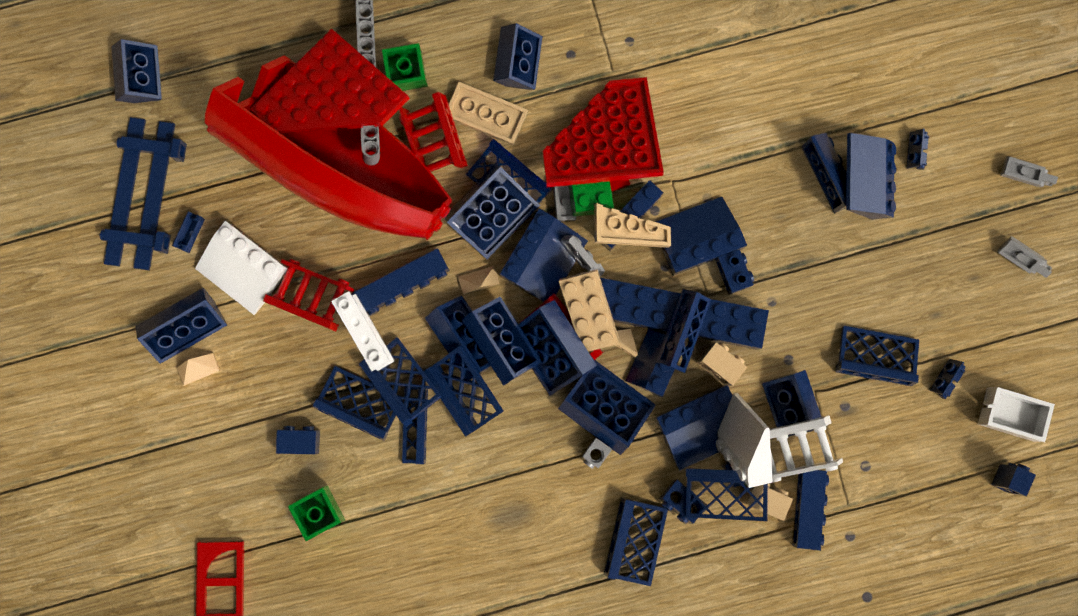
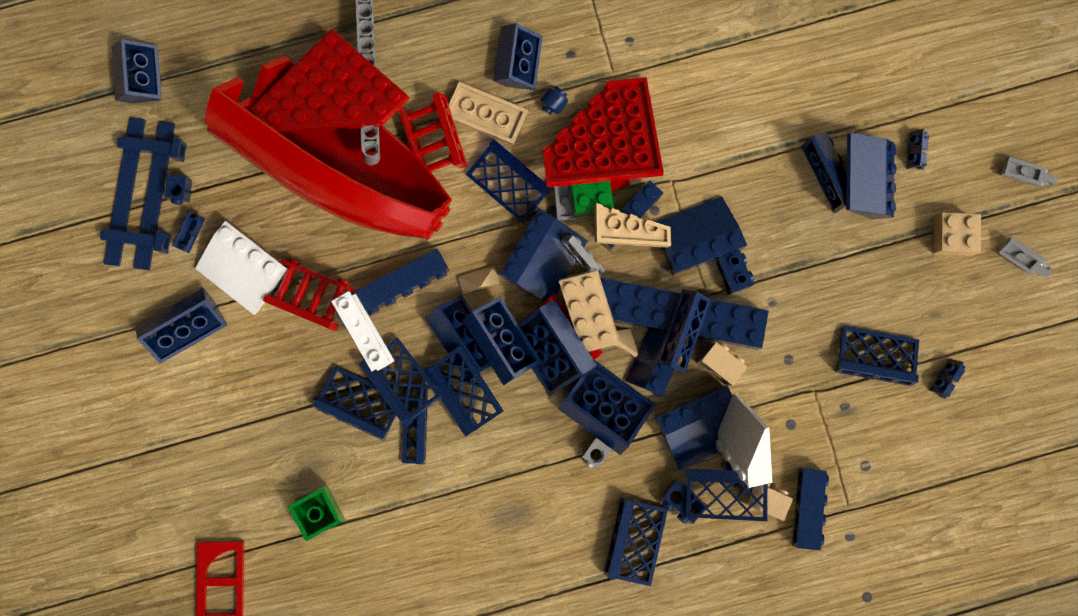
tan slope [177,353,220,386] -> none
dark blue brick [276,426,320,454] -> none
green brick [382,43,428,91] -> none
dark blue slope [444,162,540,259] -> none
dark blue slope [762,370,822,437] -> none
white fence [769,416,843,483] -> none
white piece [978,387,1055,442] -> none
dark blue brick [991,463,1036,497] -> none
none -> dark blue brick [164,175,192,205]
none -> dark blue head [540,86,568,115]
none -> tan brick [933,212,981,256]

